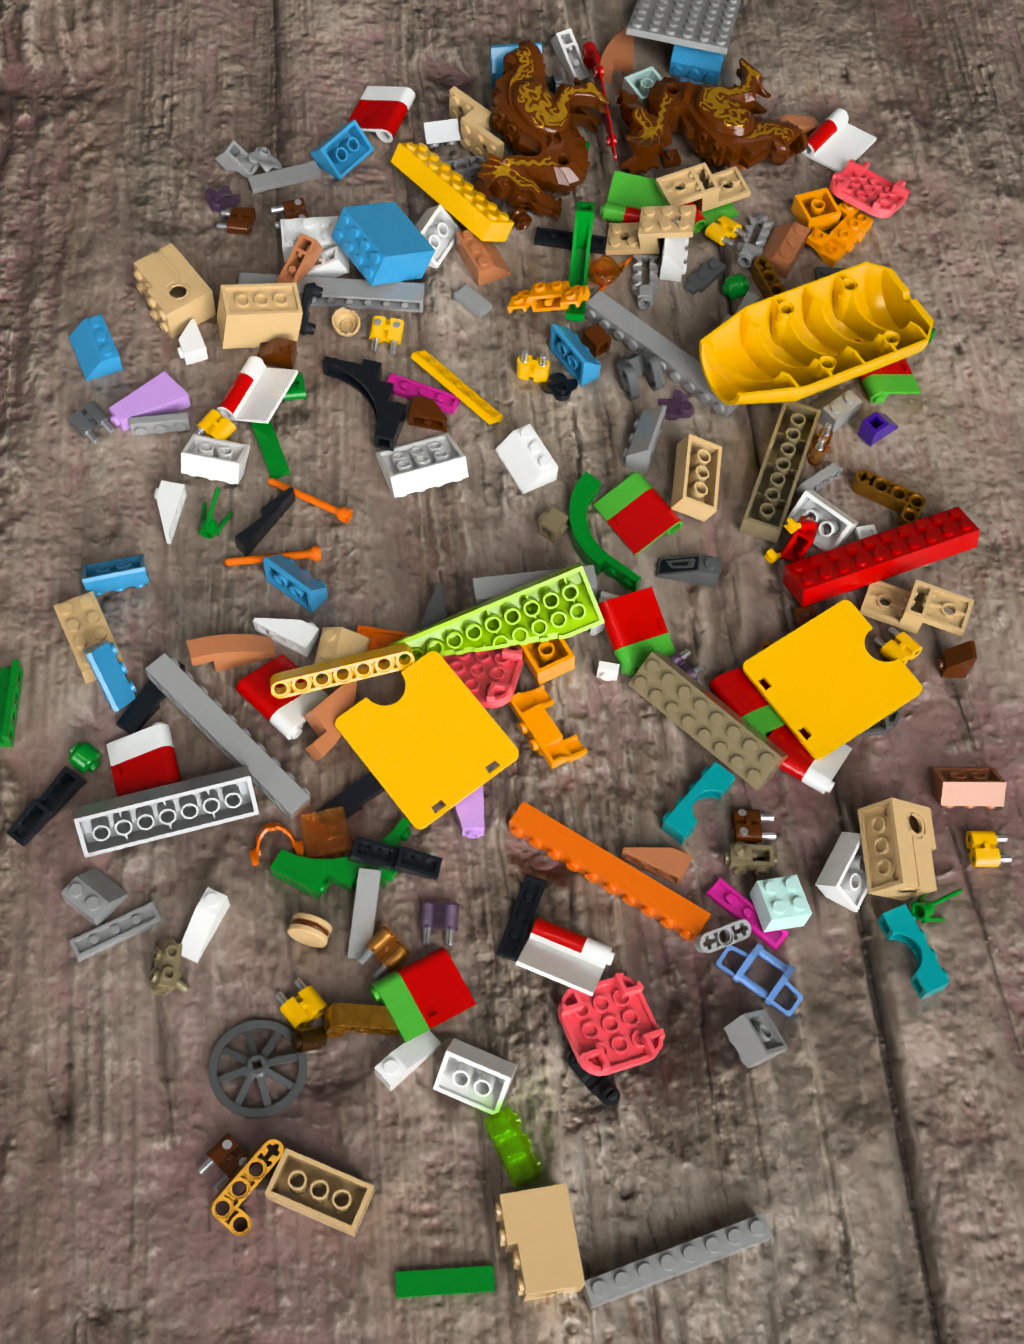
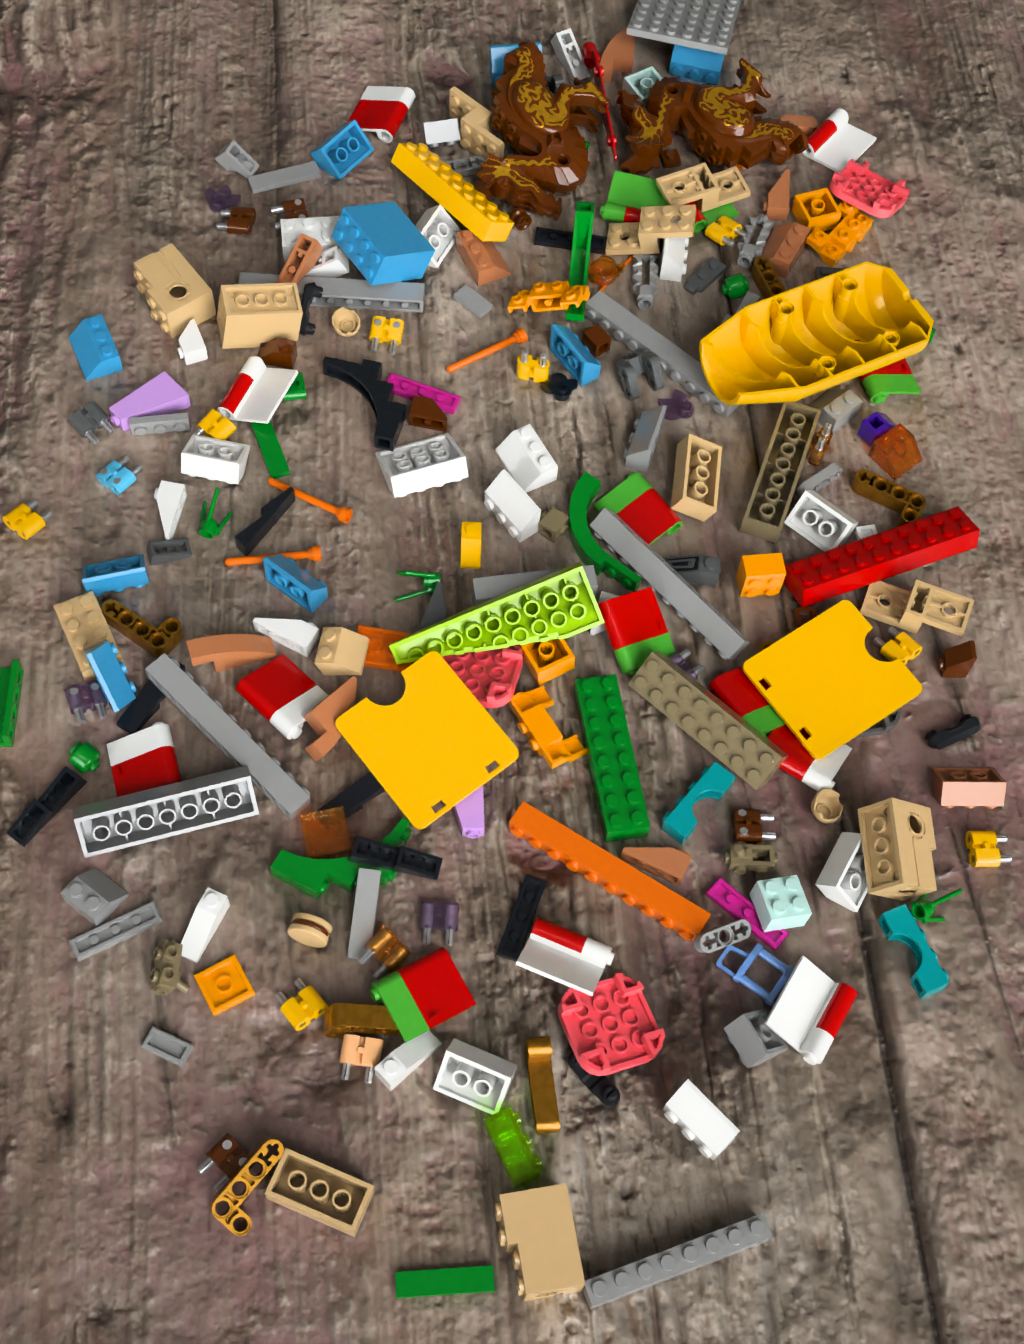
dark grey wheel [209,1020,308,1119] -> none
light grey plate [248,147,282,172] -> none
orange helmet [249,822,304,866] -> none
yellow beam [270,643,414,699] -> none
dark brown brick [291,1026,327,1053] -> none
yellow tile [410,350,504,425] -> none
white plate [596,661,620,681] -> none
red torso [764,516,819,564] -> none
none -> yellow piece [3,499,52,540]
none -> clear purple piece [64,680,107,724]
none -> medium azure piece [96,455,143,495]
none -> pearl gold beam [101,599,184,658]
none -> light grey tile [141,1026,194,1068]
none -> dark grey slope [147,538,192,566]
none -> light orange tile [193,954,255,1016]
none -> light nougat piece [339,1034,384,1084]
none -> green plant [394,570,440,602]
none -> orange piece [446,328,528,373]
none -> yellow slope [460,522,482,569]
none -> white slope [484,469,541,543]
none -> pearl gold beam [525,1035,560,1135]
none -> green brick [573,674,650,843]
none -> light grey brick [589,507,750,660]
none -> white slope [663,1079,740,1161]
none -> light orange brick [736,553,786,598]
none -> nougat slope [762,169,790,221]
none -> white door [764,956,858,1065]
none -> tan hair [811,788,844,823]
none -> clear orange slope [868,423,922,480]
none -> black piece [925,714,980,750]

